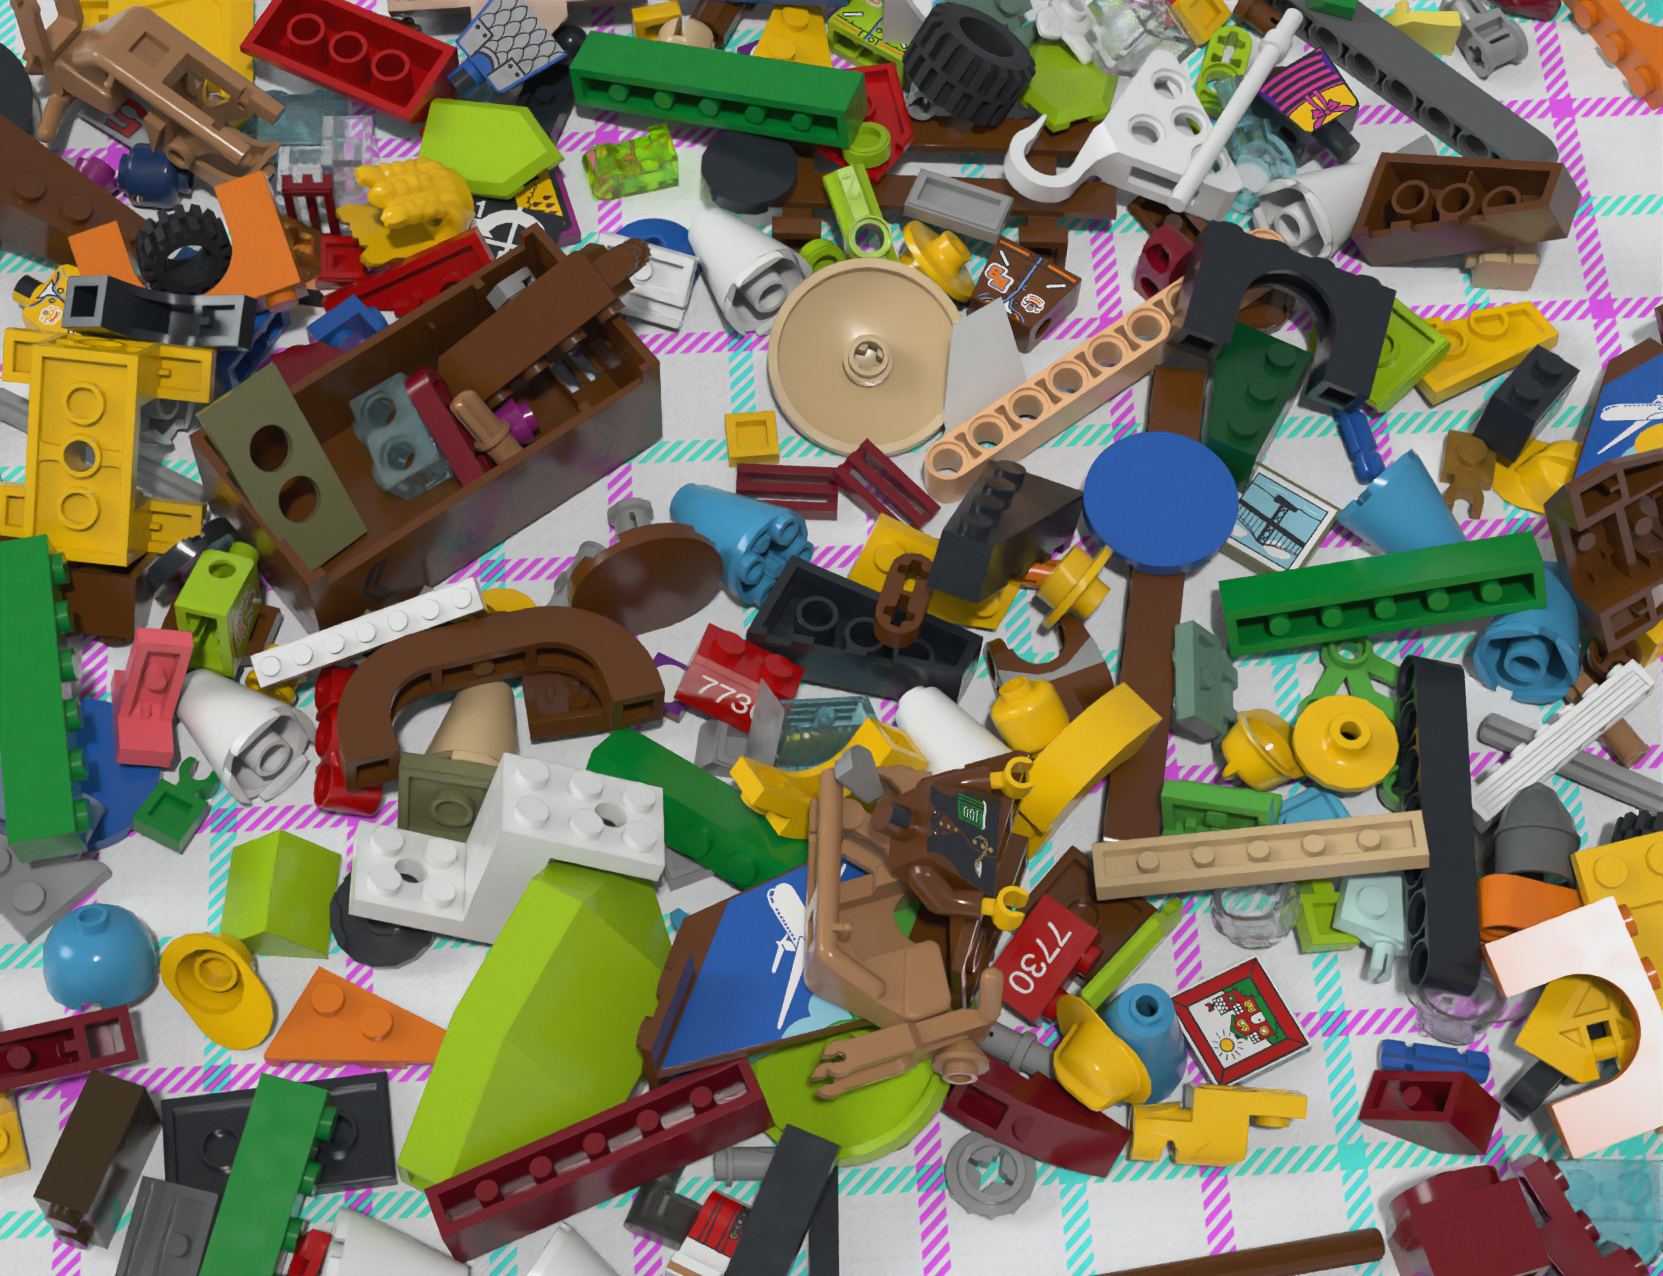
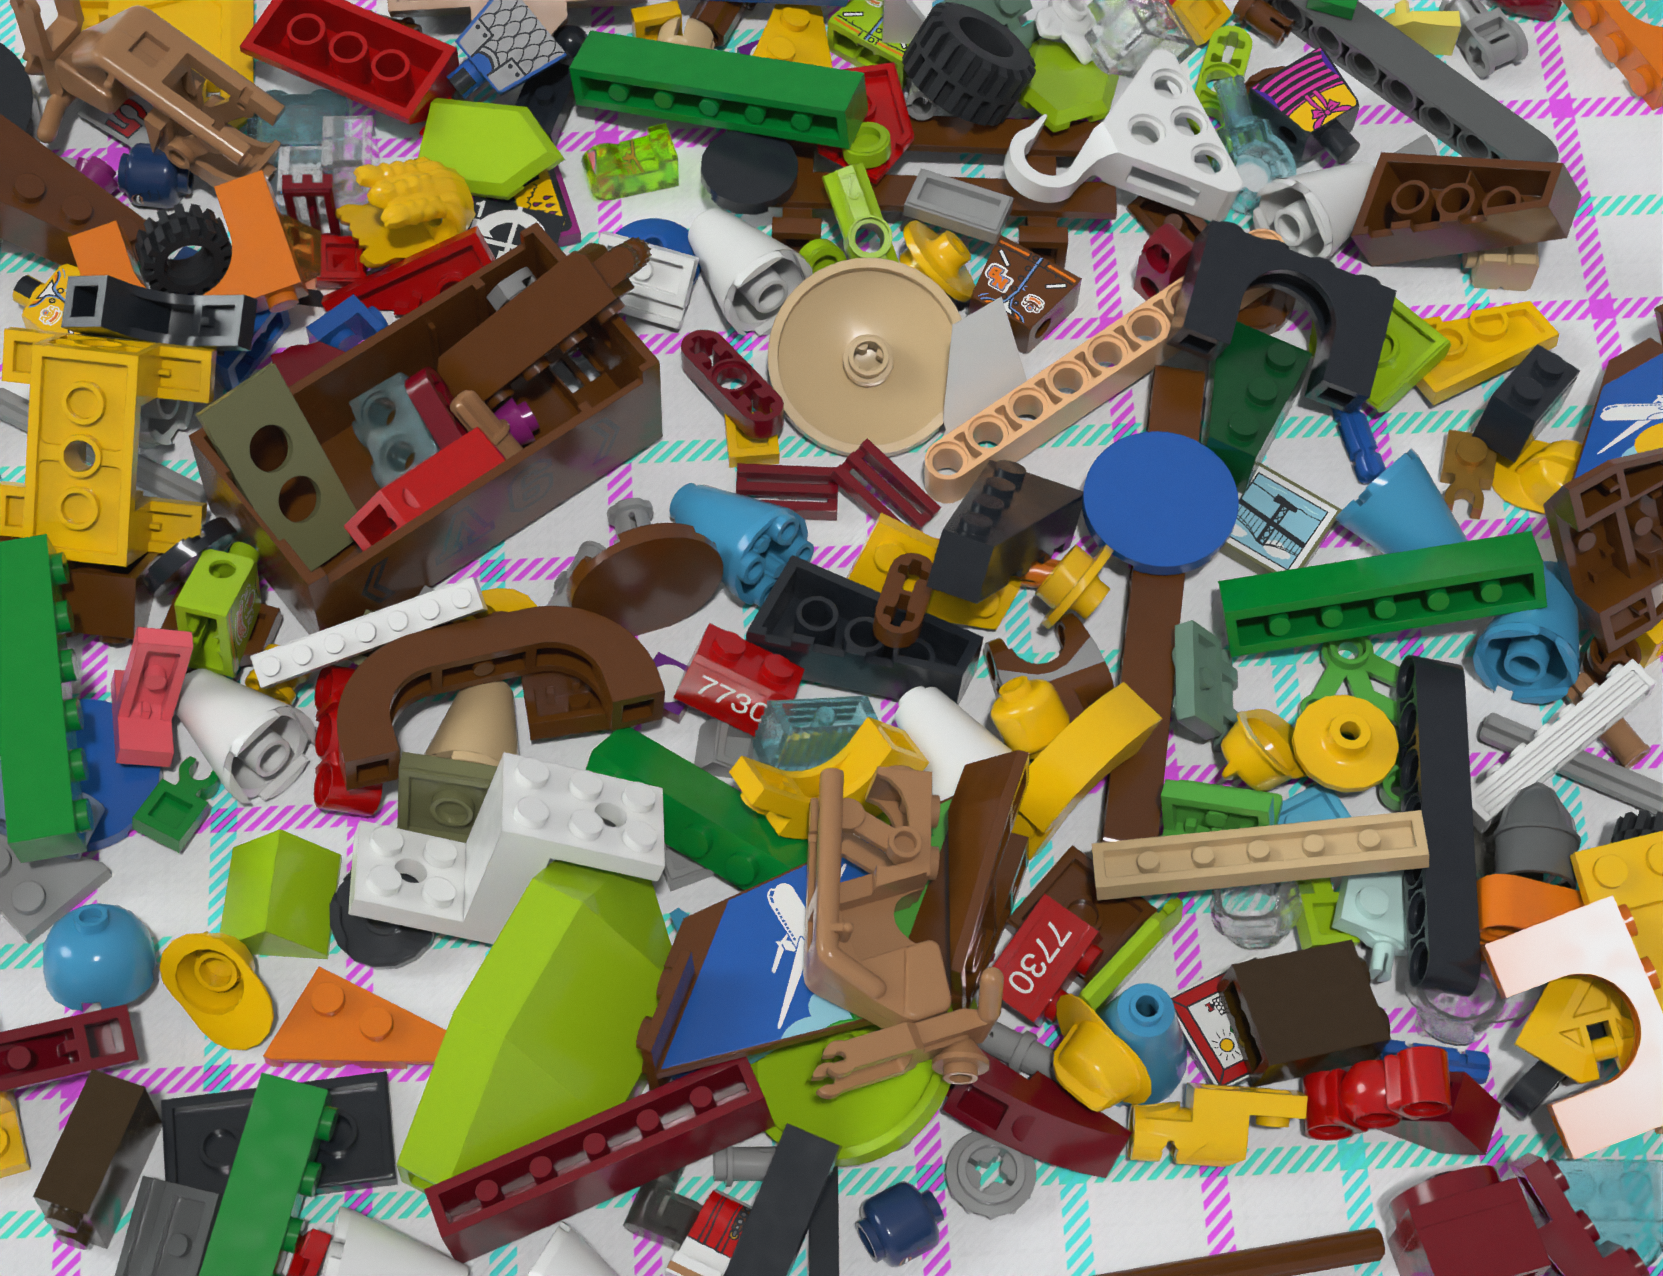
flat silver sticker [745,678,785,767] -> none
light grey tile [834,745,884,804] -> none
torso [871,756,1035,931] -> none
white bar [1167,8,1303,213] -> none
none -> red slope [343,427,507,551]
none -> dark red beam [681,330,784,439]
none -> dark blue head [855,1181,944,1267]
none -> dark brown brick [1216,939,1391,1087]
none -> red piece [1303,1046,1452,1141]

